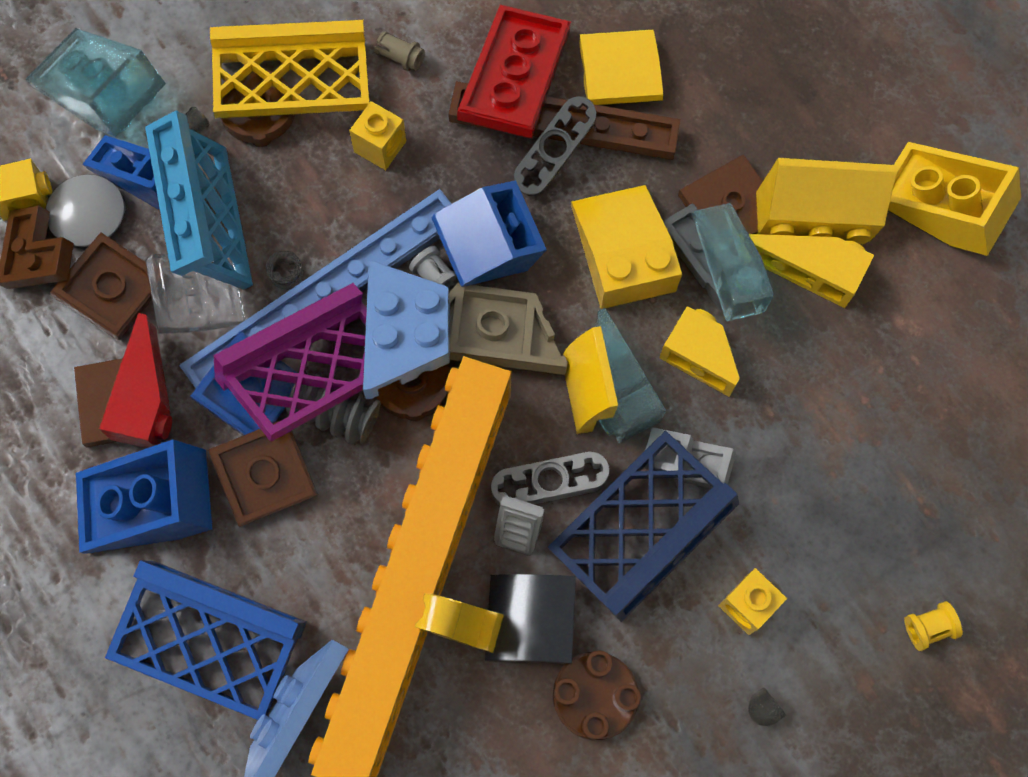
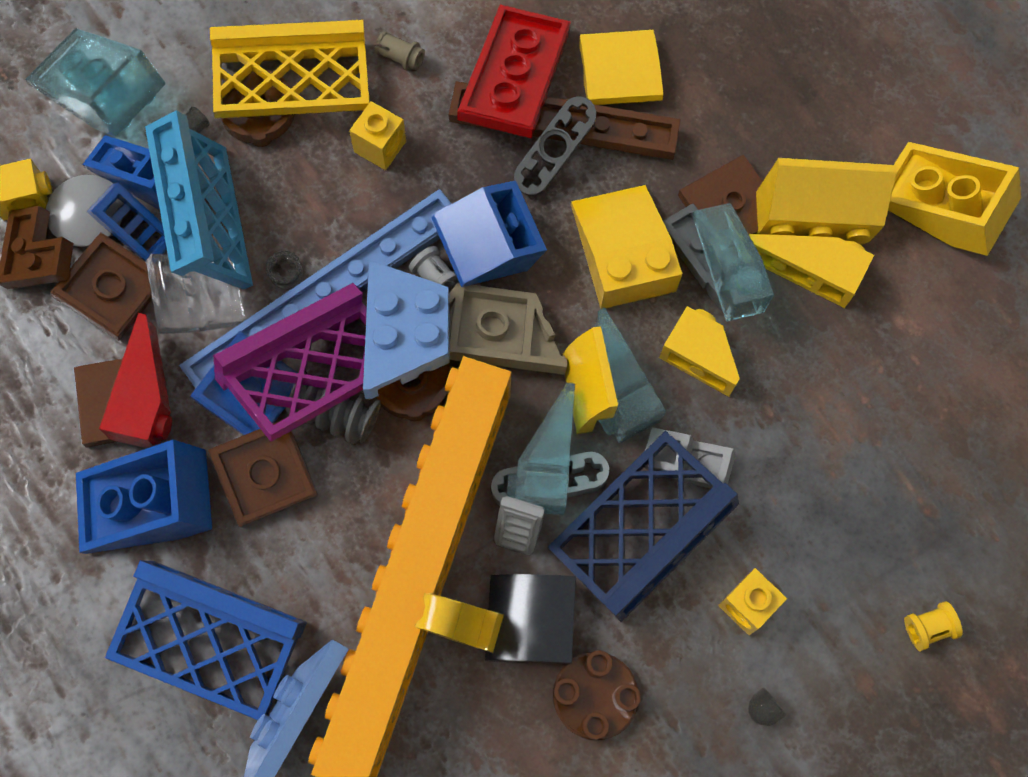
none -> blue slope [87,182,167,266]
none -> clear light blue slope [507,383,575,515]

